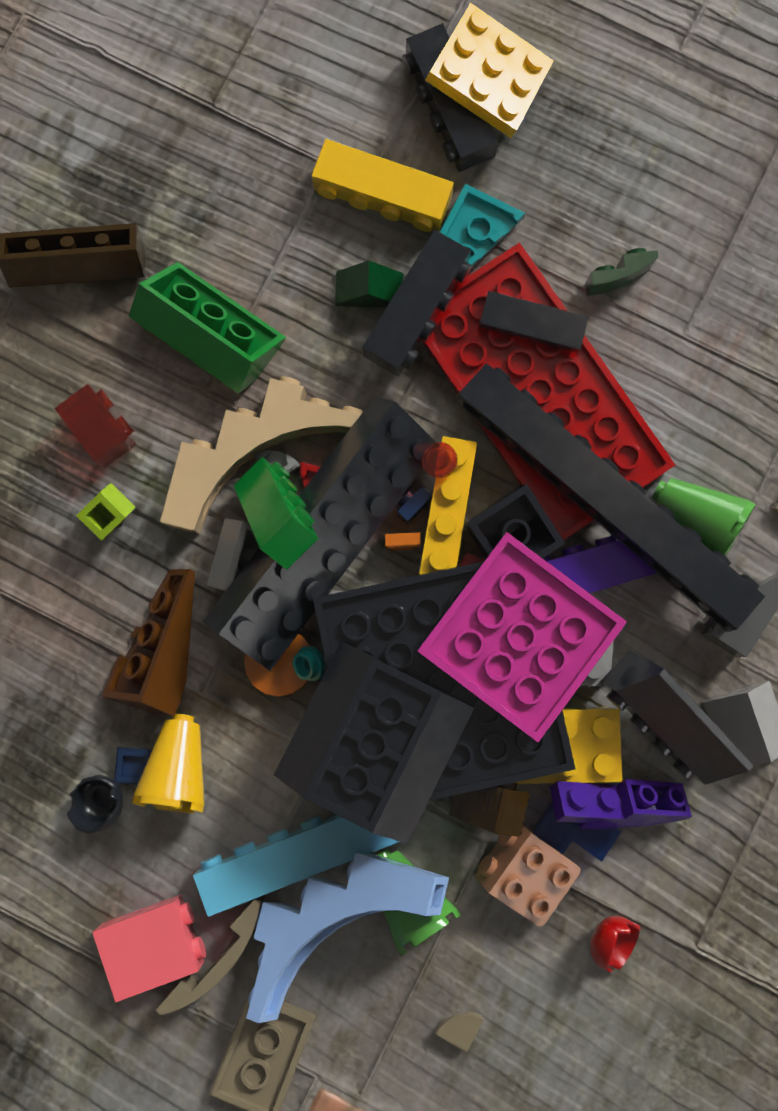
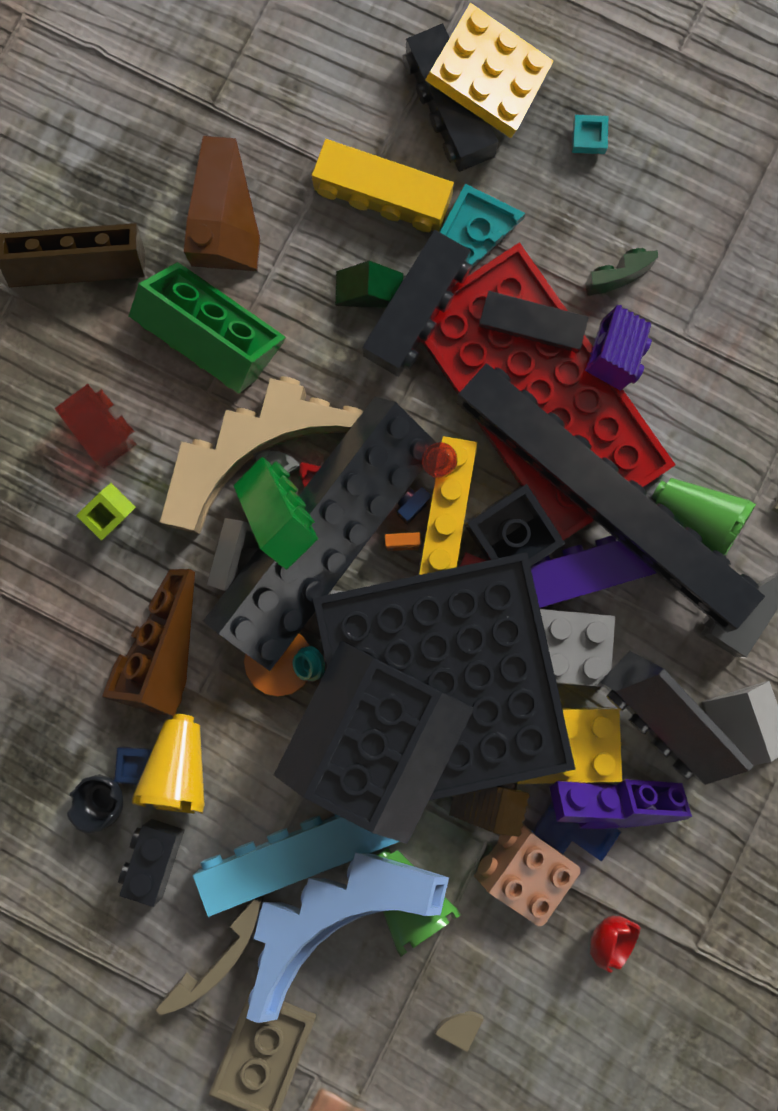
coral brick [92,894,206,1003] -> none
dark pink plate [417,532,627,742] -> none
none -> black brick [118,819,185,907]
none -> reddish brown wedge [184,136,261,272]
none -> teal plate [572,114,609,154]
none -> dark purple brick [585,305,652,391]

